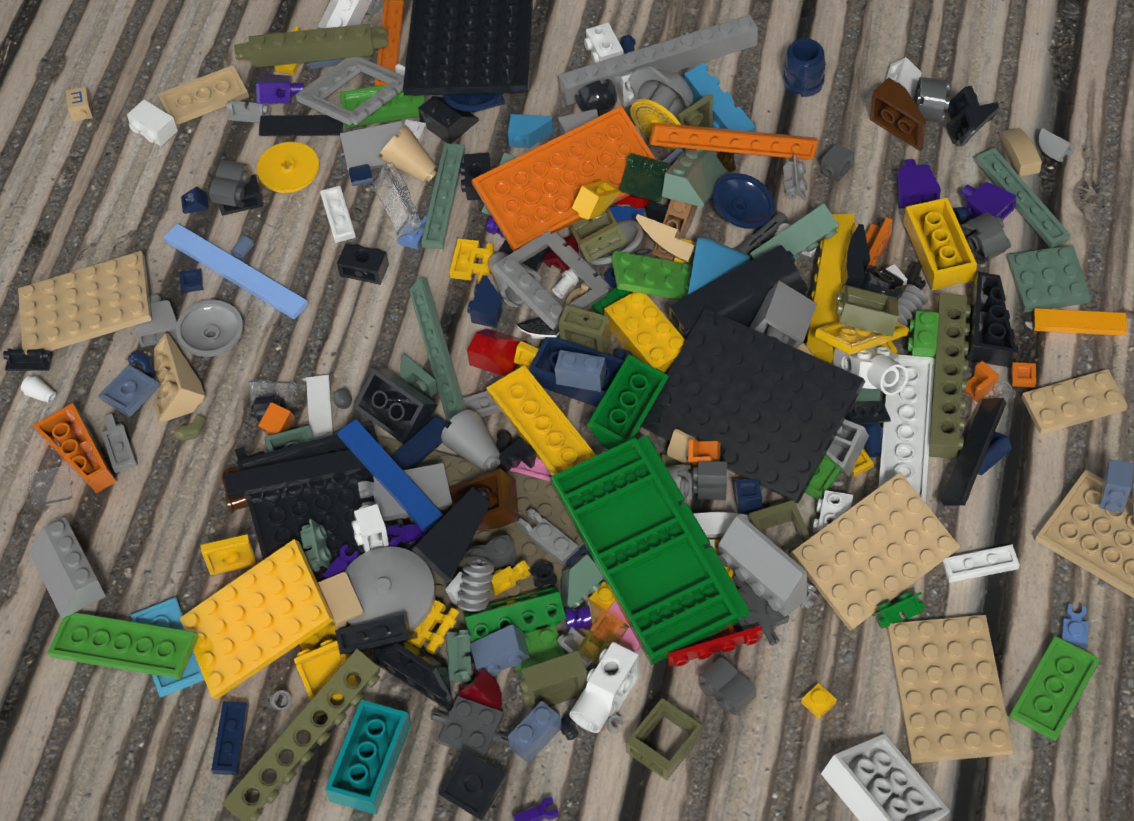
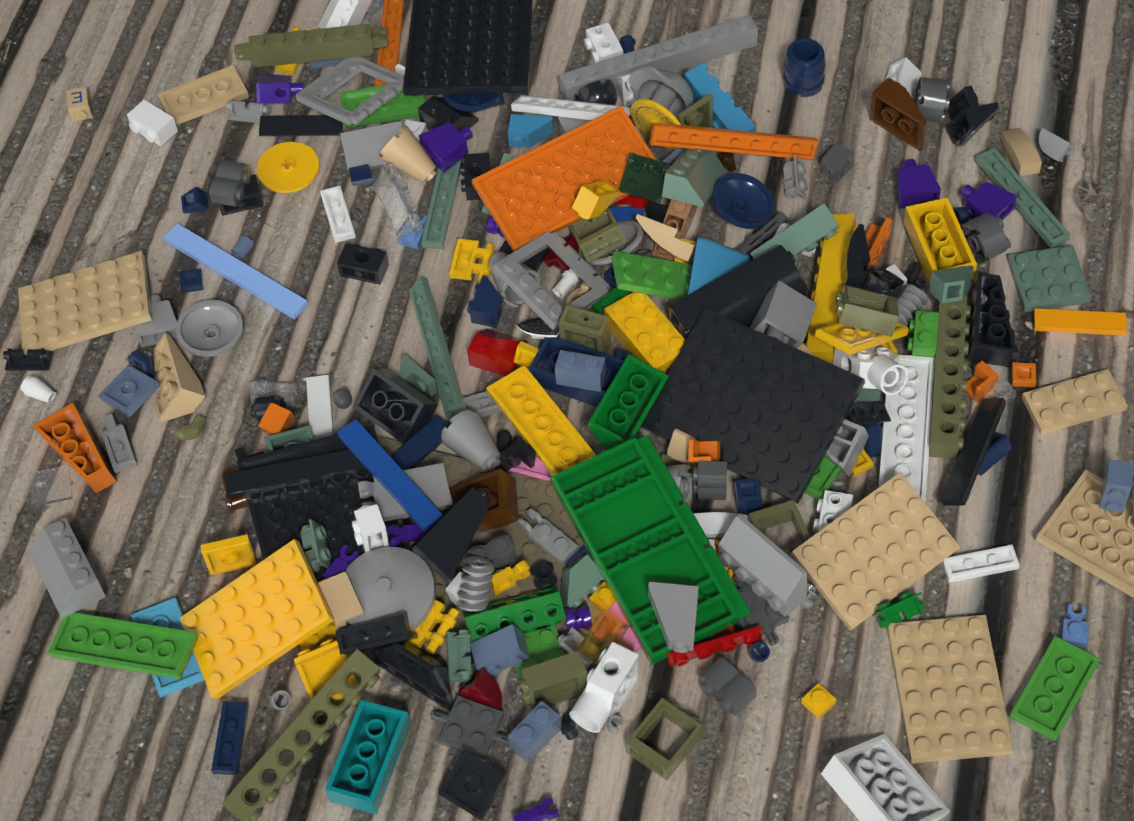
none -> dark purple torso [419,123,473,173]
none -> white tile [511,95,631,120]
none -> light grey slope [648,582,699,653]
none -> dark blue hinge [749,642,770,663]
none -> sand green slope [929,266,974,303]

